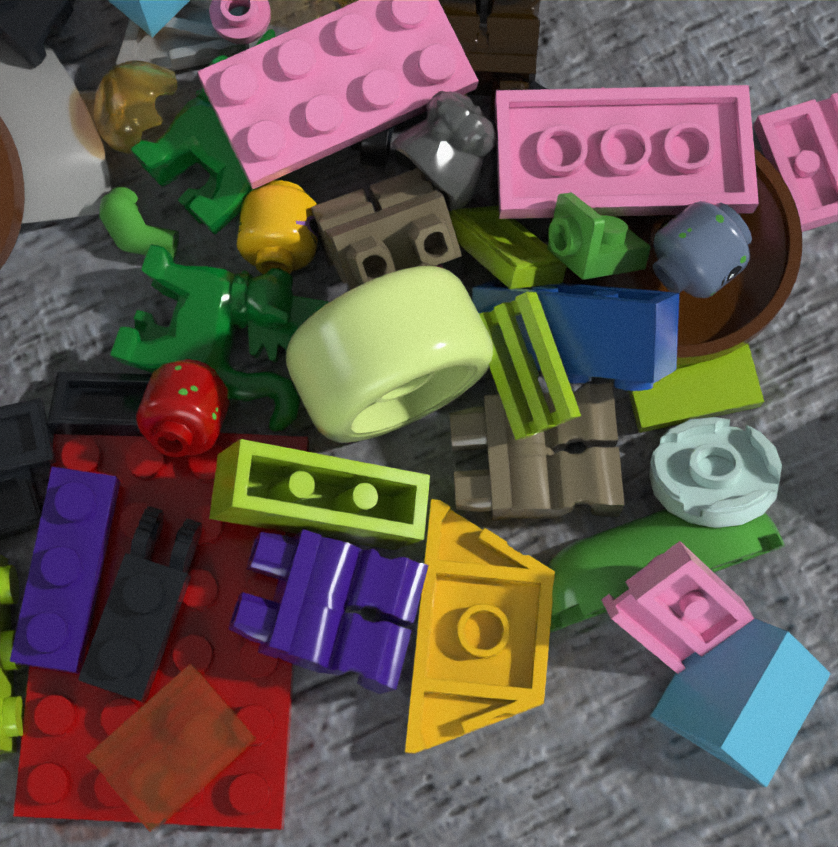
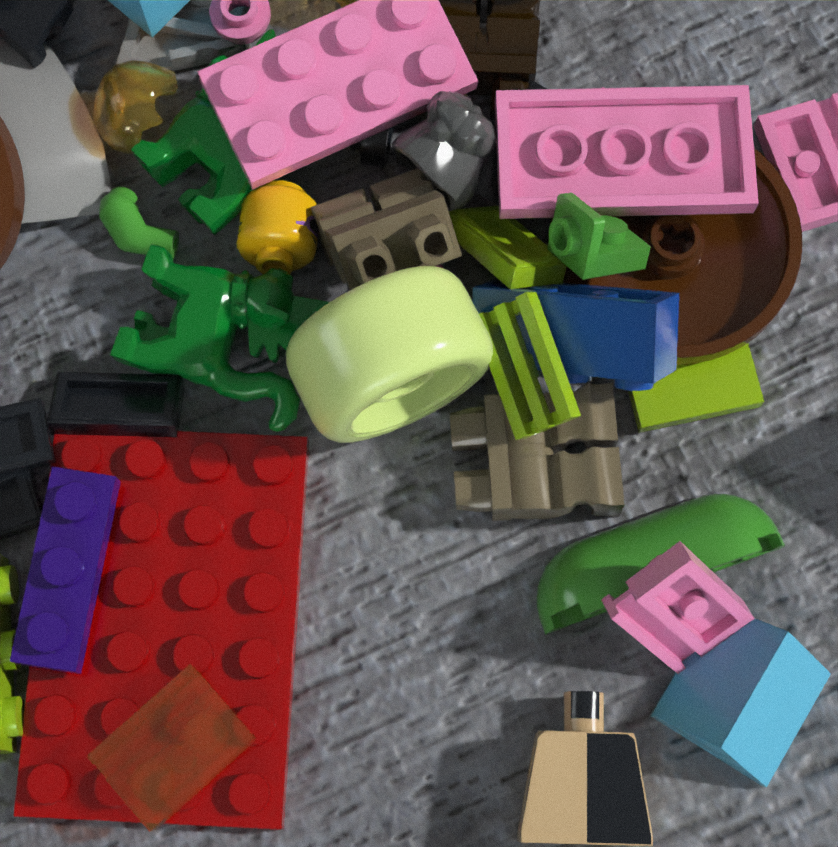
black hinge [78,506,202,703] -> none
red head [136,359,230,457] -> none
lime brick [209,439,430,550] -> none
dark purple hips [229,529,429,694] -> none
yellow wing [405,499,555,754] -> none
light aqua tile [649,417,782,528] -> none
sand blue head [653,201,752,298] -> none
none -> torso [517,691,653,846]

